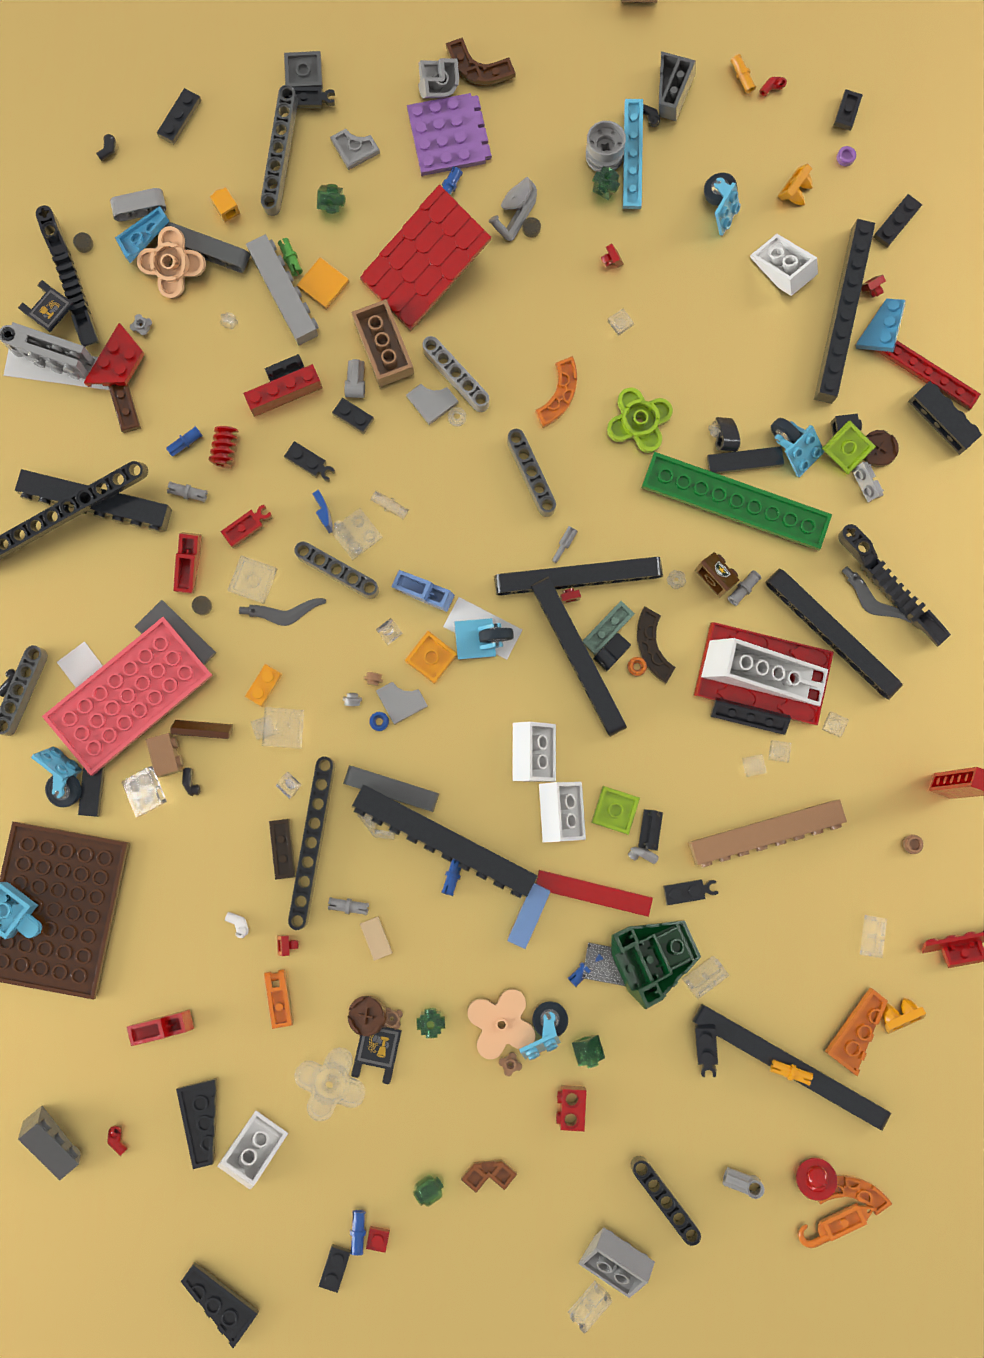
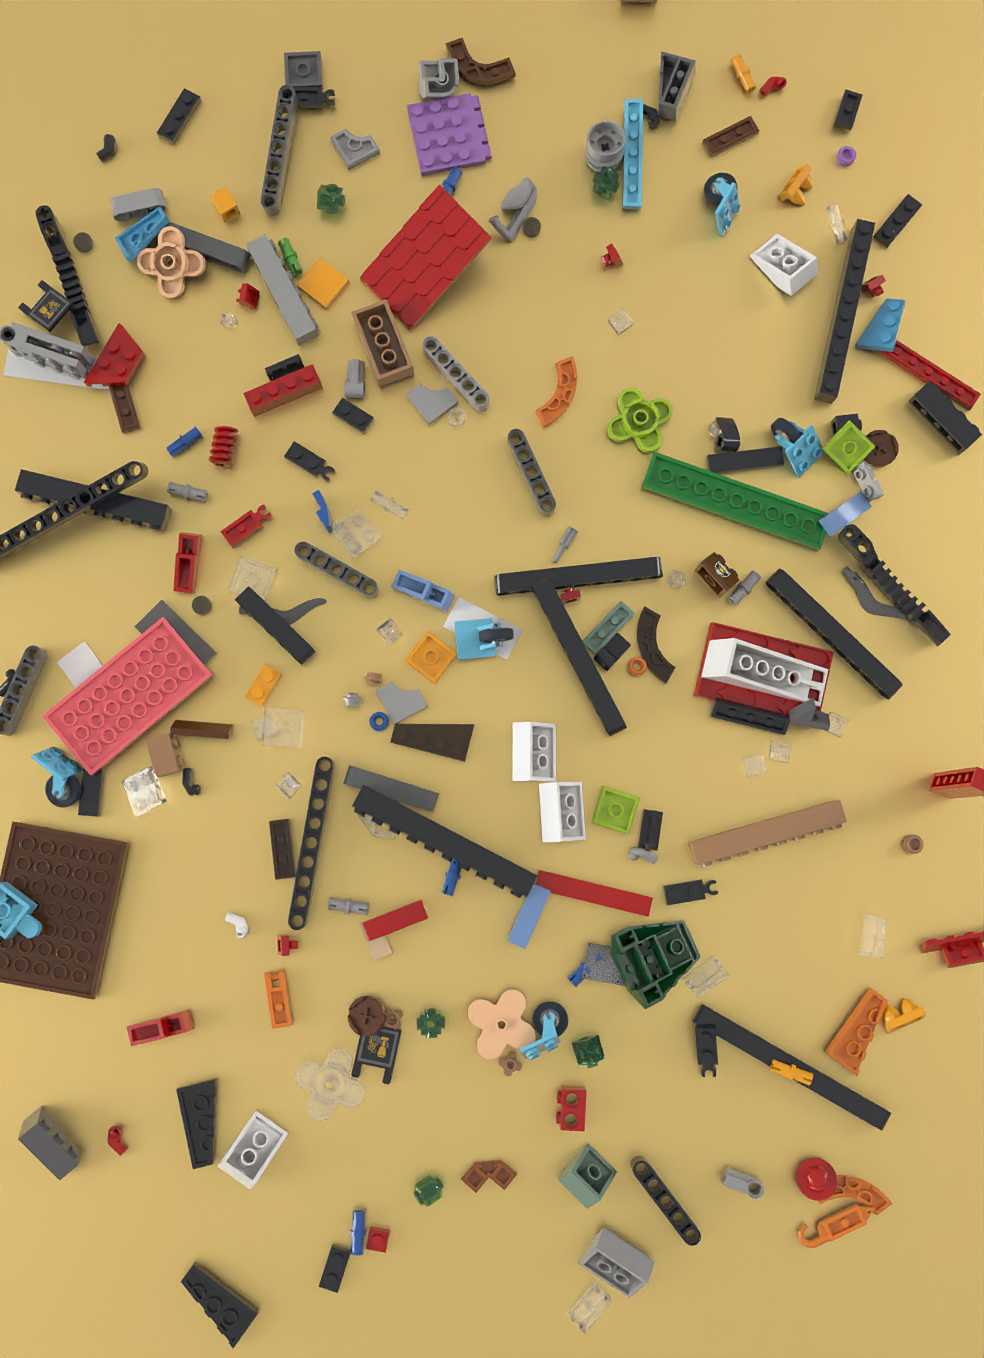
light grey plate [130,314,152,335] -> none
none -> black beam [234,586,316,665]
none -> red tile [236,283,260,309]
none -> red slope [362,900,428,941]
none -> dark brown wing [390,724,474,762]
none -> sand green slope [558,1144,617,1209]
none -> reddish brown tile [702,116,760,158]
none -> dark grey slope [789,698,830,731]
none -> medium blue slope [819,491,872,536]
none -> clear pin [826,204,848,244]

